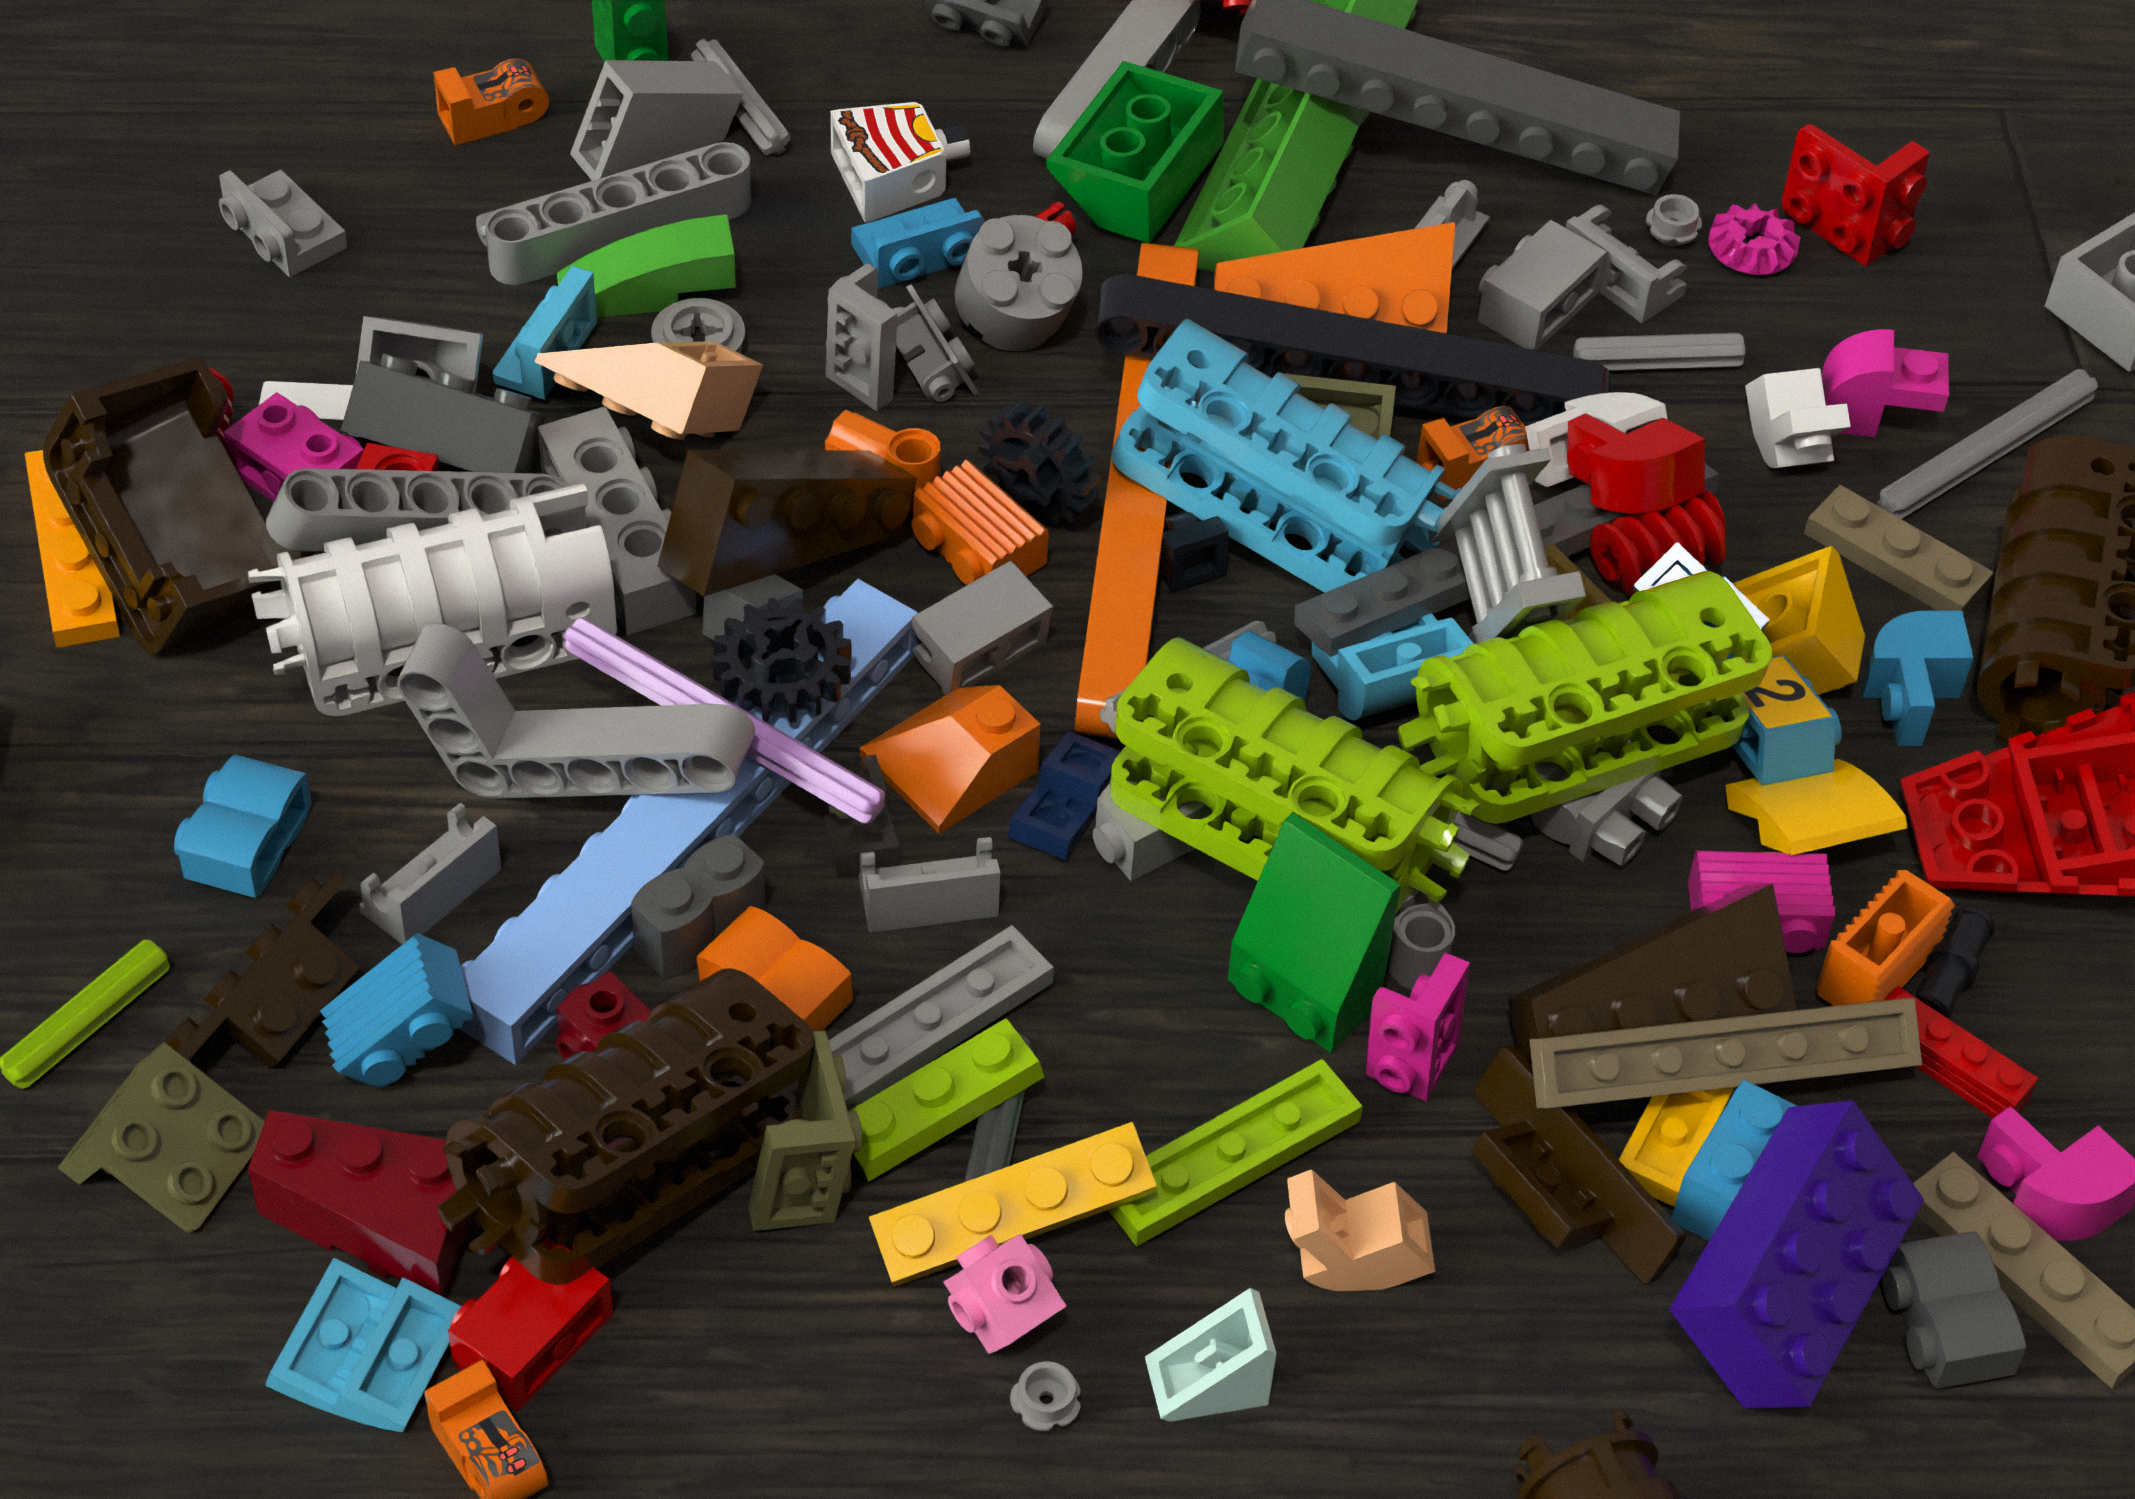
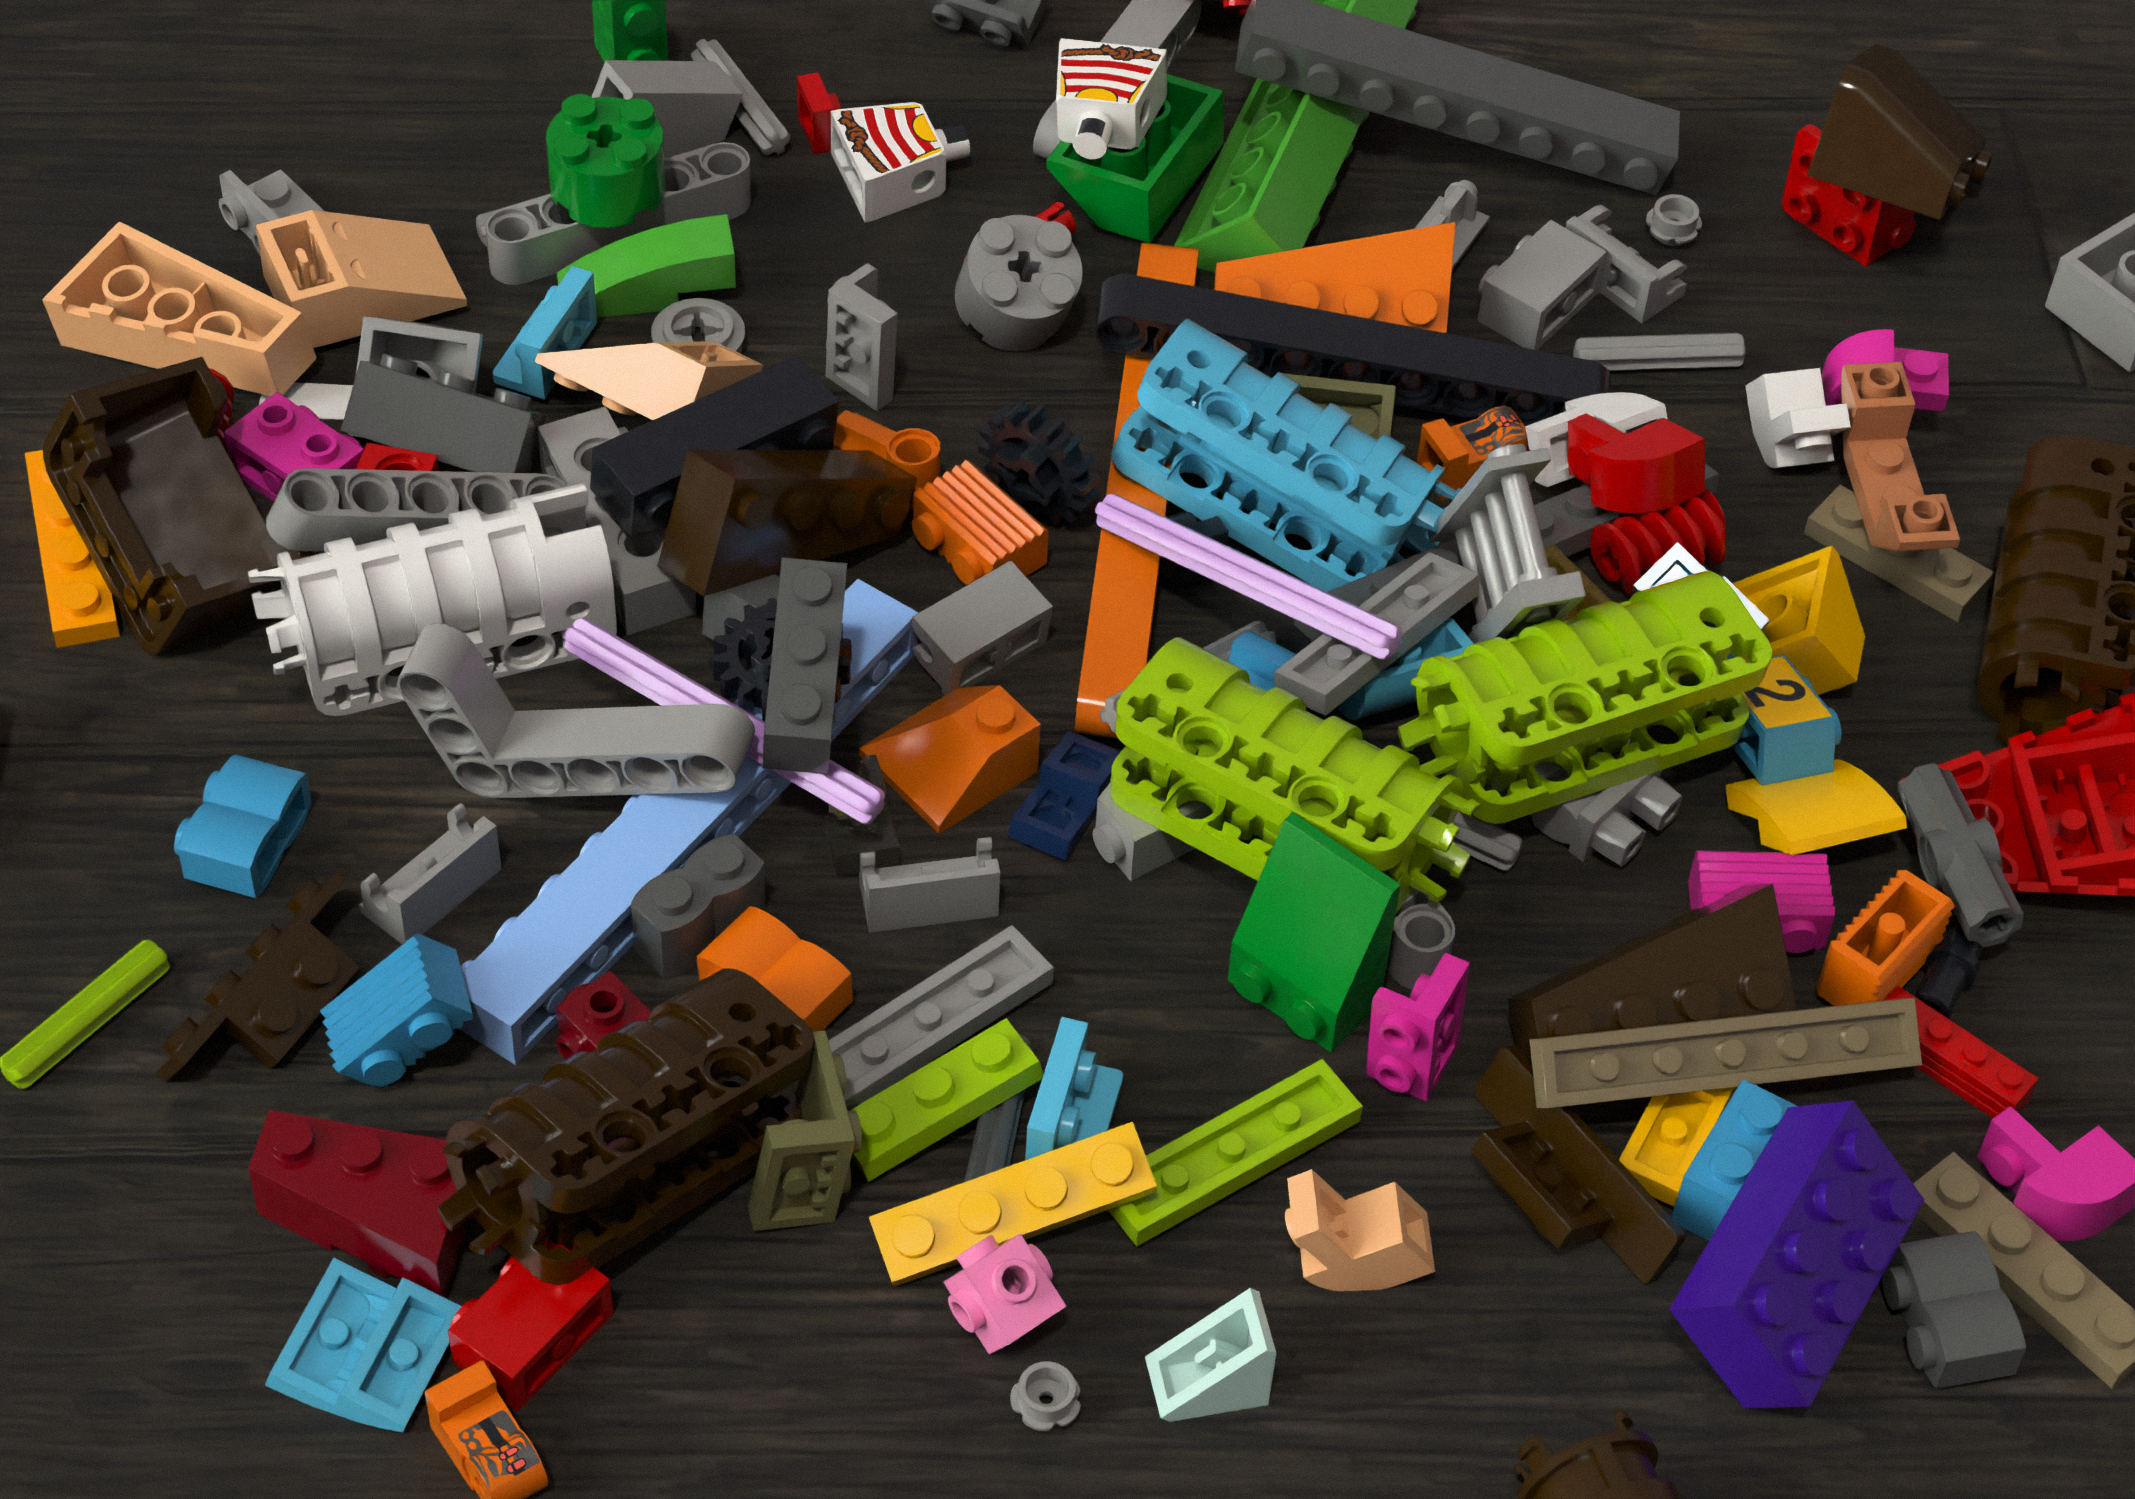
olive bracket [57,1042,265,1233] -> none
orange leg [433,58,549,146] -> none
dark azure bracket [851,198,984,289] -> none
light grey hinge [893,285,979,402] -> none
dark pink gear [1708,202,1801,275] -> none
dark azure brick [1862,610,1974,746] -> none
light grey axle [1877,369,2098,519] -> none
none -> light nougat wedge [42,221,317,396]
none -> light nougat slope [256,210,468,349]
none -> green brick [546,94,666,228]
none -> black wedge [590,355,839,537]
none -> dark grey brick [763,558,847,774]
none -> red plate [797,72,841,155]
none -> medium azure bracket [1025,1017,1123,1160]
none -> white torso [1056,38,1167,159]
none -> lavender axle [1095,494,1403,661]
none -> light grey plate [1274,552,1480,716]
none -> dark brown windscreen [1807,44,1993,220]
none -> nougat slope [1841,362,1960,551]
none -> dark grey piece [1897,763,2024,947]

